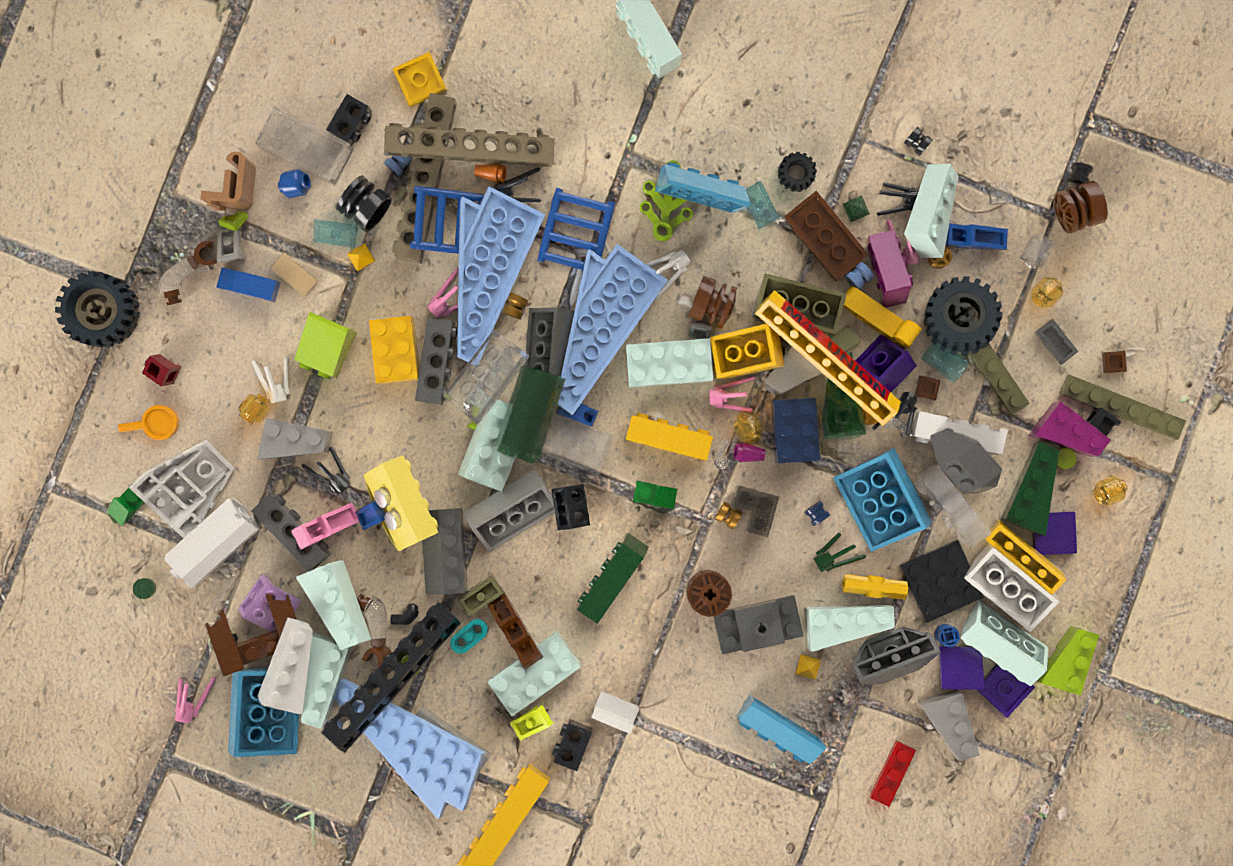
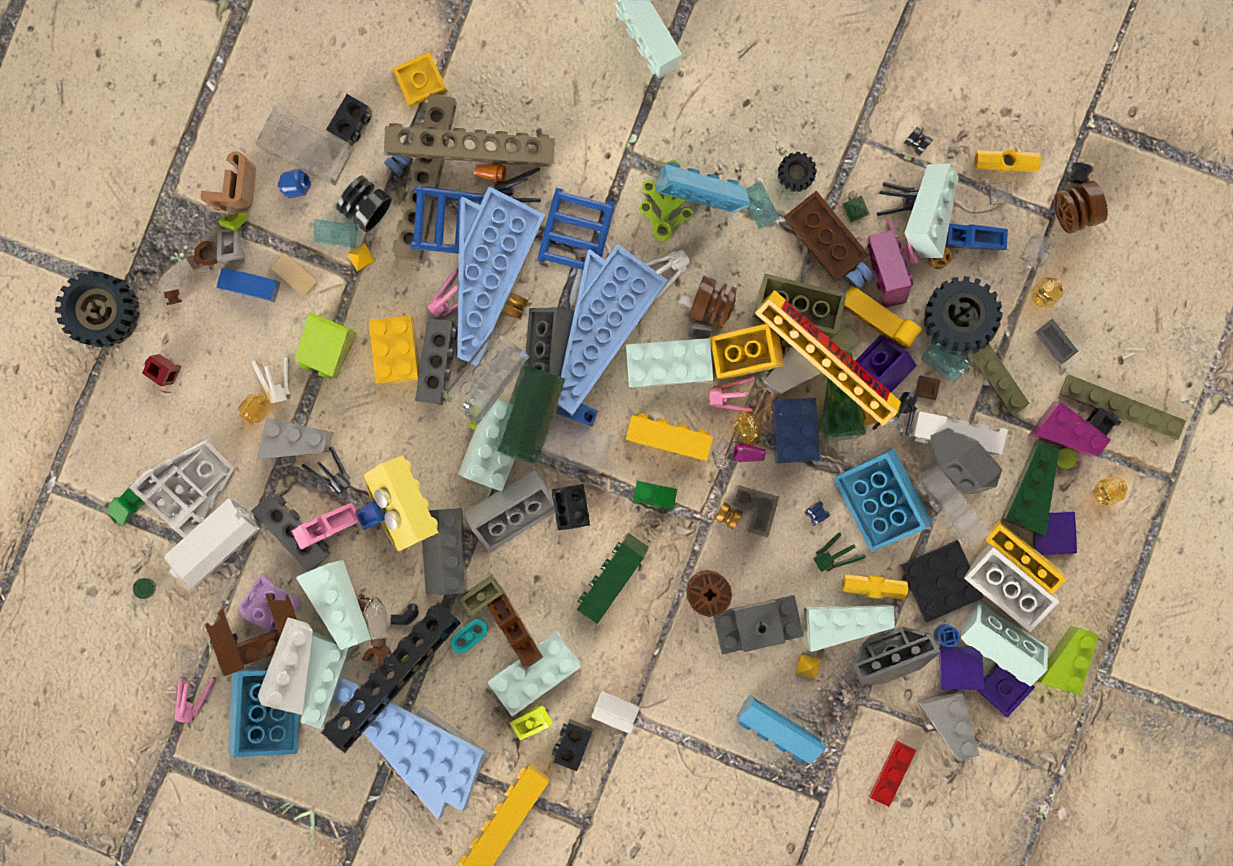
light orange piece [118,405,179,440] -> none
reddish brown tile [1102,351,1127,373] -> none
none -> yellow piece [974,150,1041,173]

